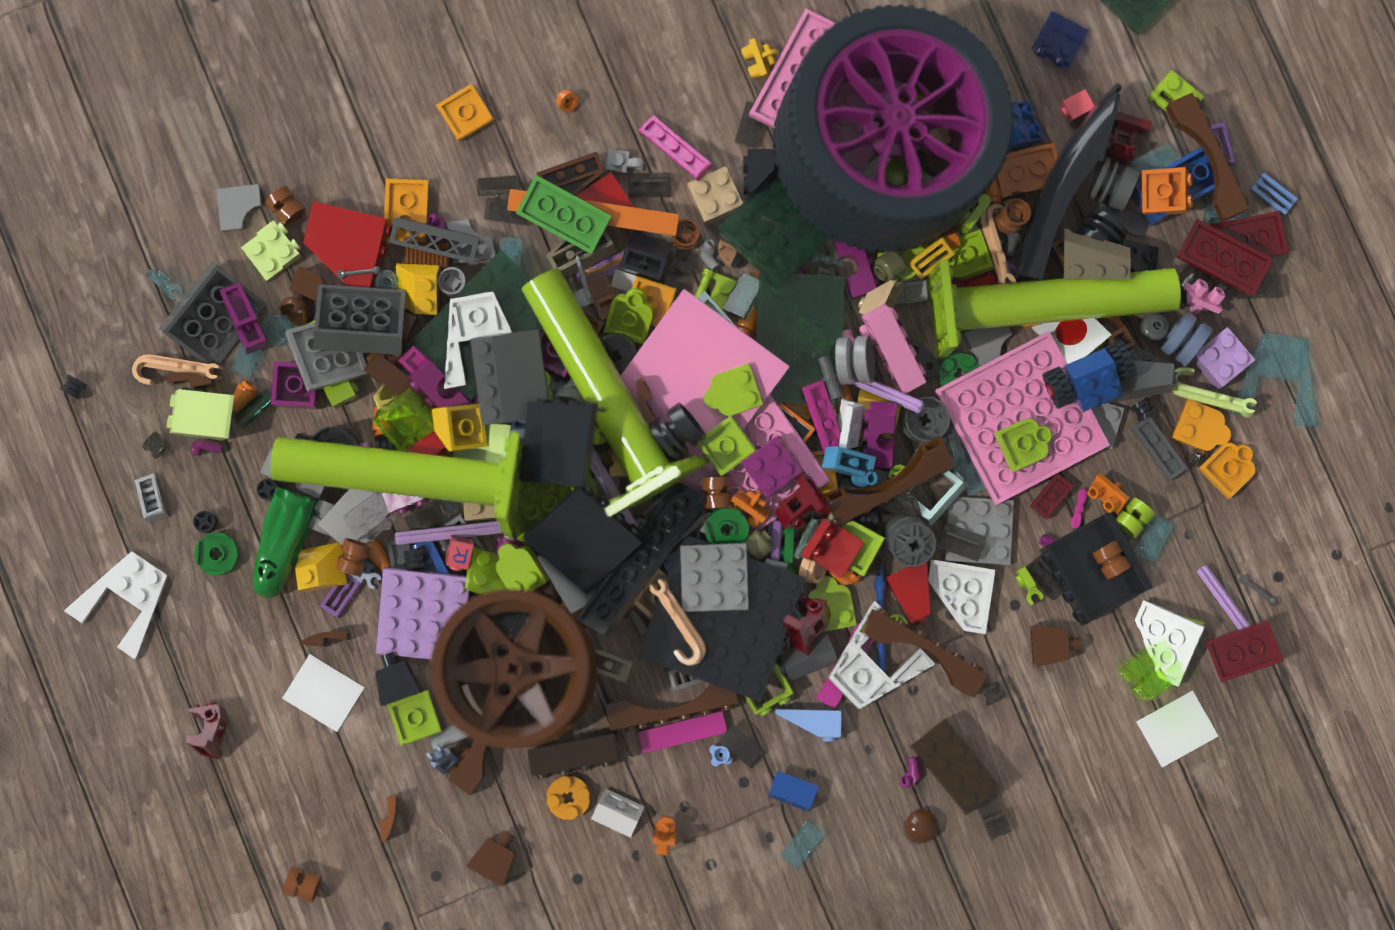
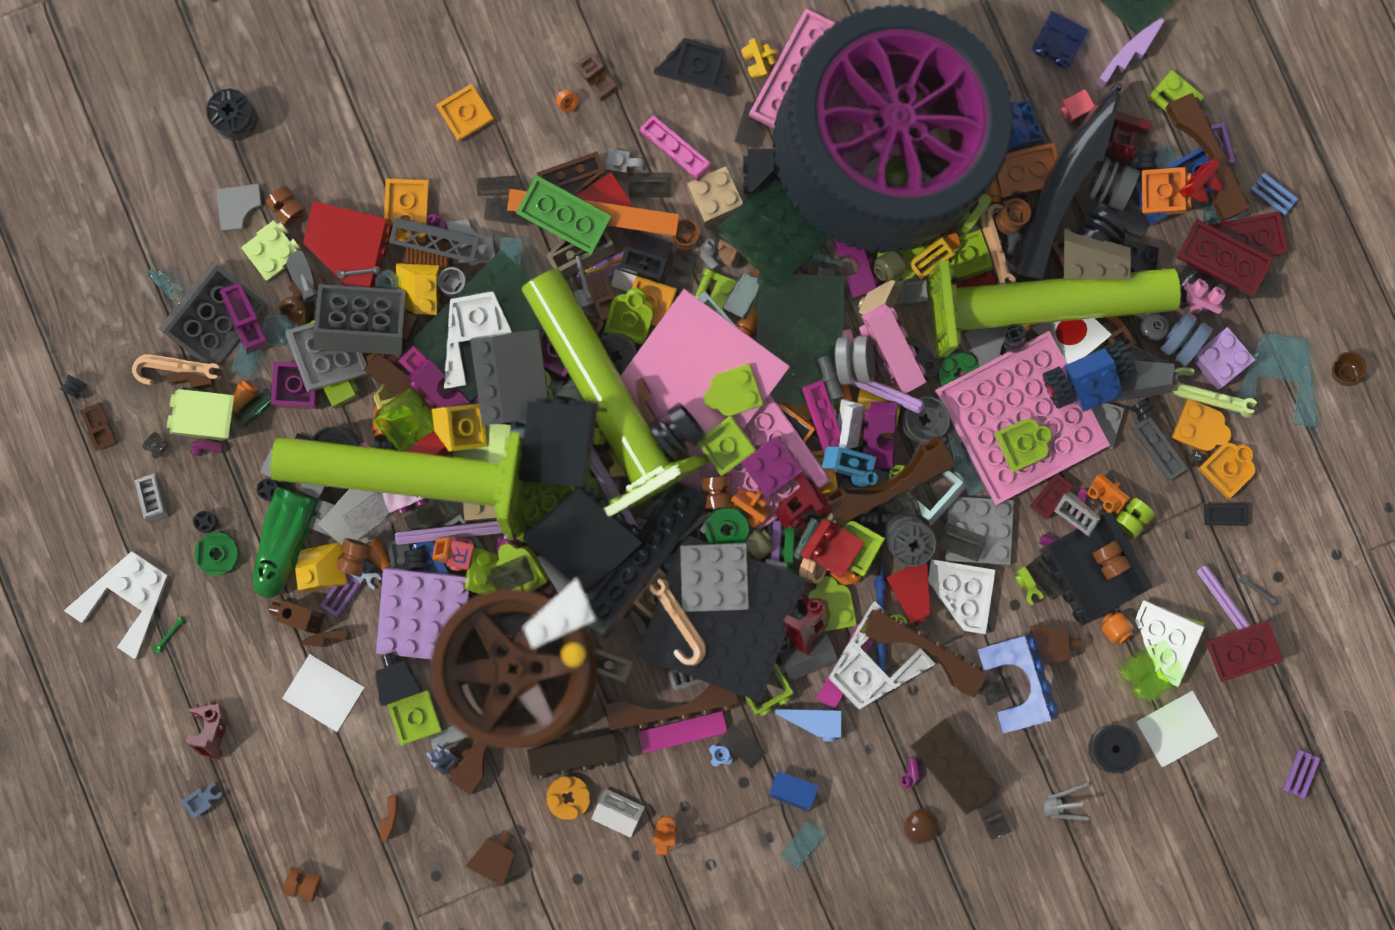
clear light blue plate [1134,516,1174,563] -> none
none -> reddish brown slope [80,402,116,451]
none -> green hinge [152,616,185,653]
none -> sand blue plate [181,783,222,819]
none -> black wheel [206,88,258,141]
none -> reddish brown torso [269,600,325,634]
none -> dark grey piece [287,250,318,303]
none -> orange slope [432,537,452,563]
none -> clear smoke slope [487,555,534,590]
none -> white wing [524,578,595,648]
none -> yellow plate [562,643,585,666]
none -> reddish brown slope [575,52,618,101]
none -> black wing [654,38,732,97]
none -> arch [978,634,1058,734]
none -> black wheel [1003,324,1026,353]
none -> light grey plant [1043,782,1090,821]
none -> light grey slope [1054,492,1101,536]
none -> black wheel [1088,725,1141,773]
none -> lavender slope [1096,18,1164,87]
none -> orange head [1101,612,1134,645]
none -> black wheel [1135,150,1158,171]
none -> red tile [1178,159,1223,202]
none -> black tile [1204,504,1248,526]
none -> medium lavender tile [1283,750,1320,799]
none -> reddish brown hair [1331,351,1367,387]

